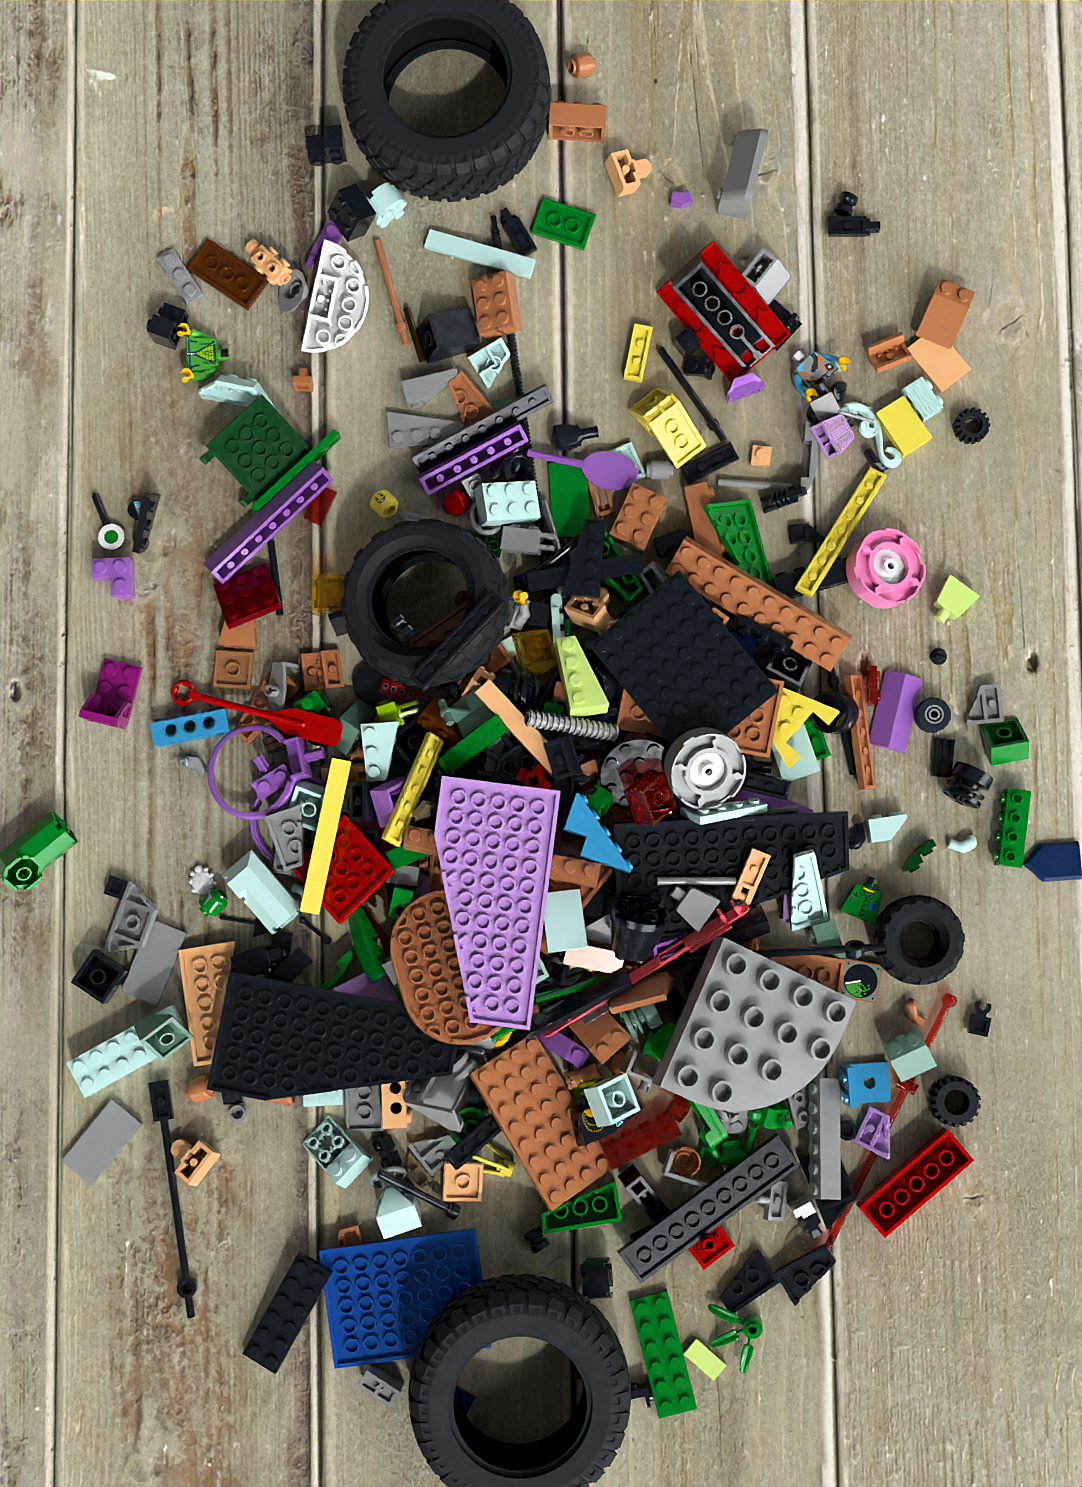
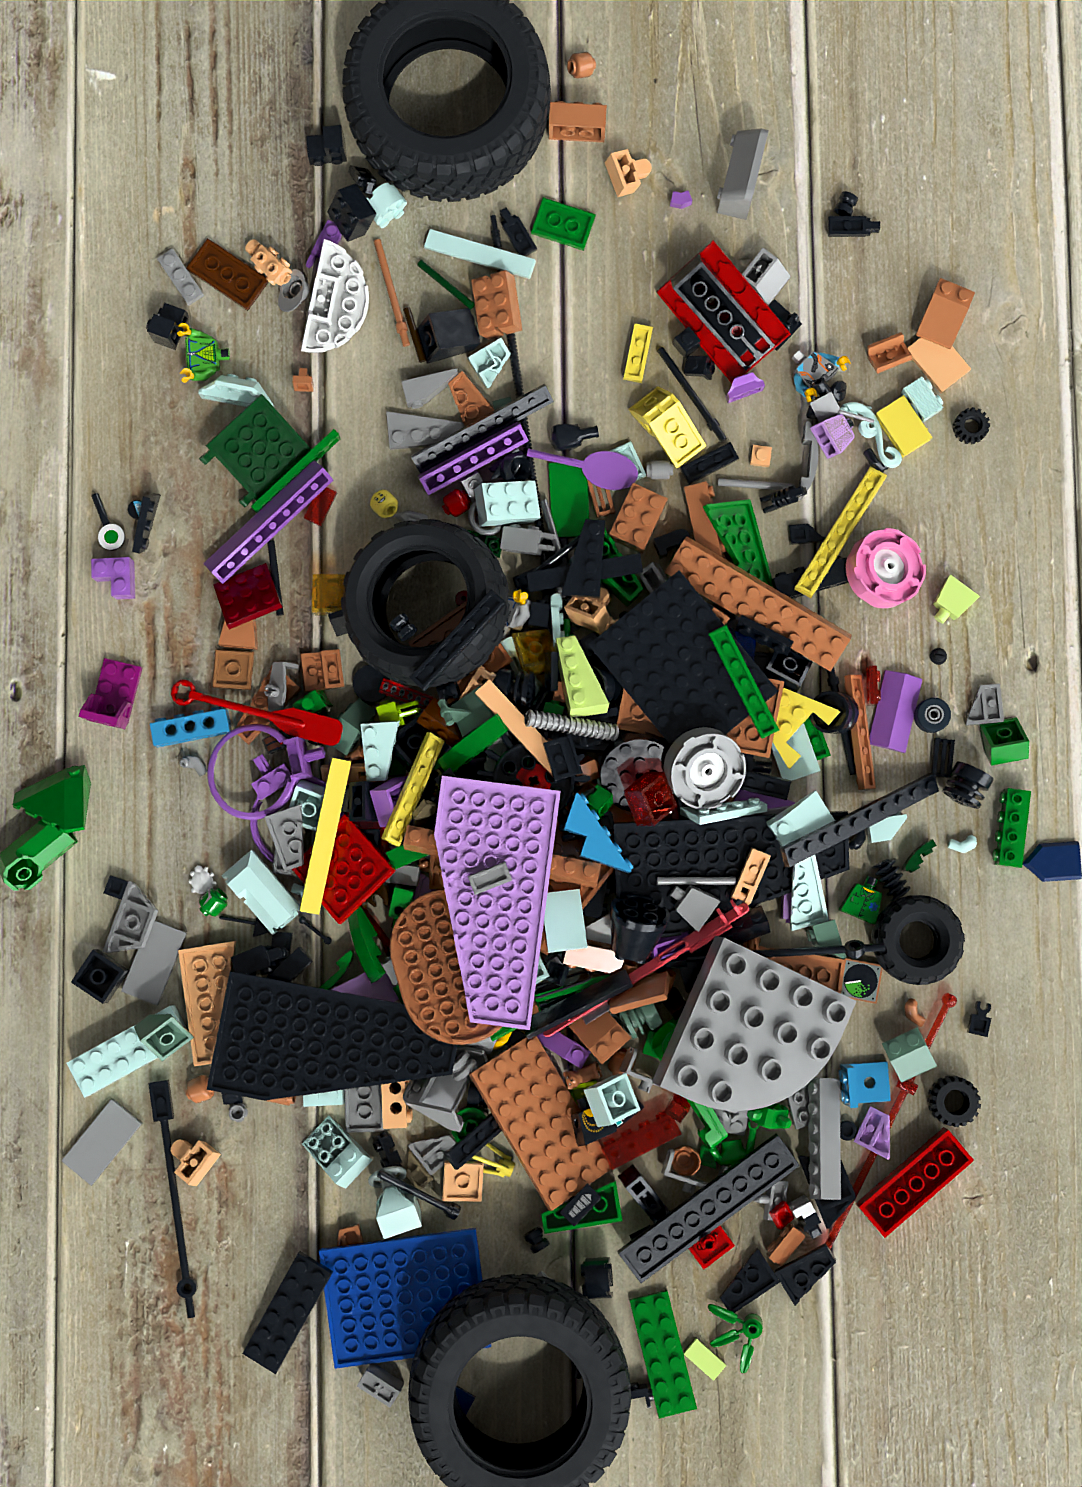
none -> green slope [12,765,91,833]
none -> black hinge [348,165,376,194]
none -> dark green bar [417,260,475,309]
none -> light grey tile [468,862,512,895]
none -> black tile [544,652,558,691]
none -> tile [560,1183,602,1226]
none -> green tile [708,625,779,739]
none -> light aqua slope [766,790,835,847]
none -> nougat bracket [766,1223,805,1266]
none -> red tile [769,1201,795,1230]
none -> black plate [780,773,939,867]
none -> black piece [871,859,911,902]

